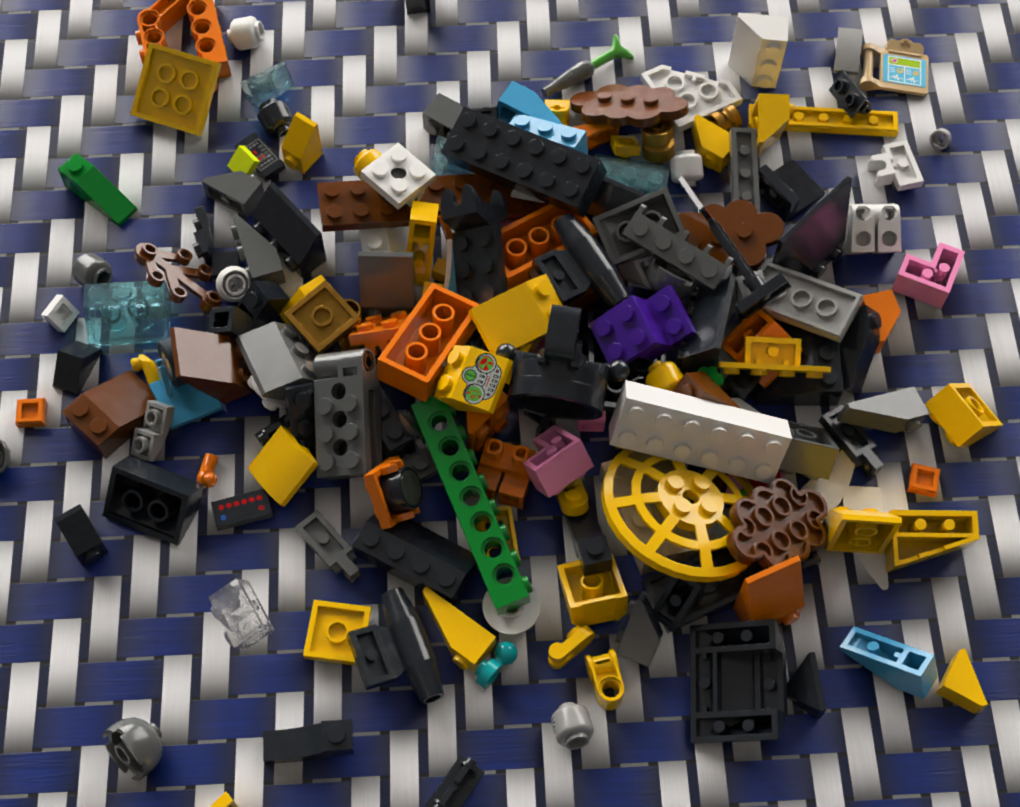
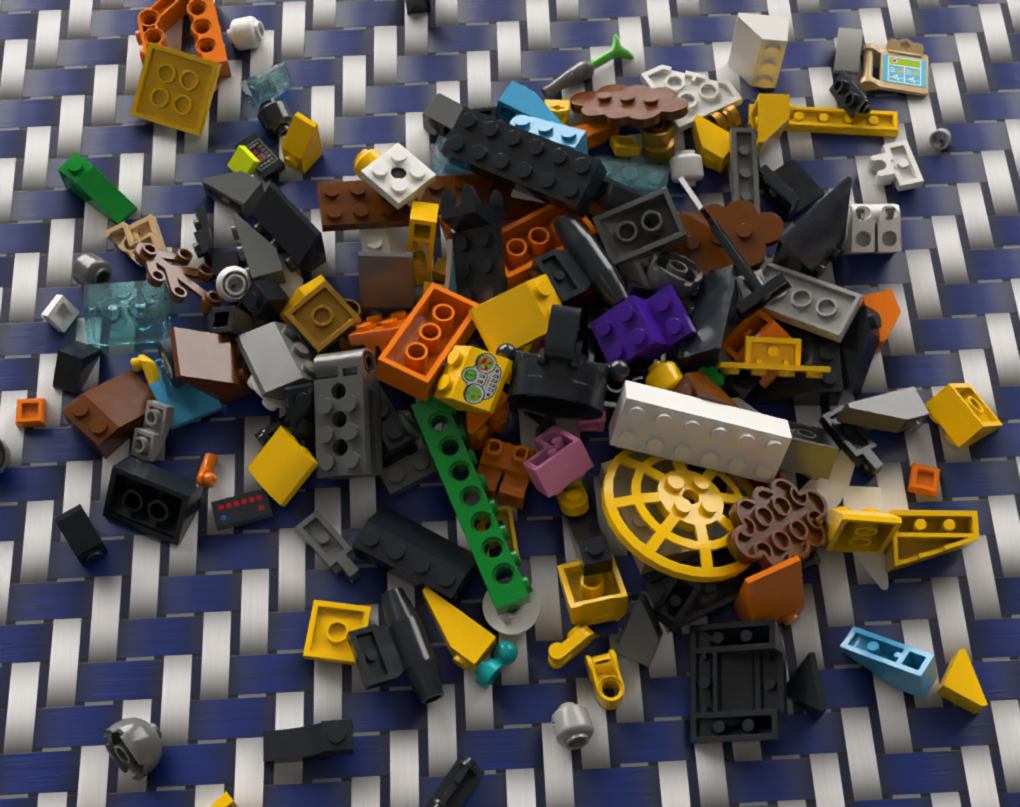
clear brick [208,578,275,649] -> none
piece [363,455,423,530] -> none
dark grey hinge [622,204,734,292] -> none
bright pink brick [892,242,965,309] -> none
none -> tan slope [104,214,168,267]

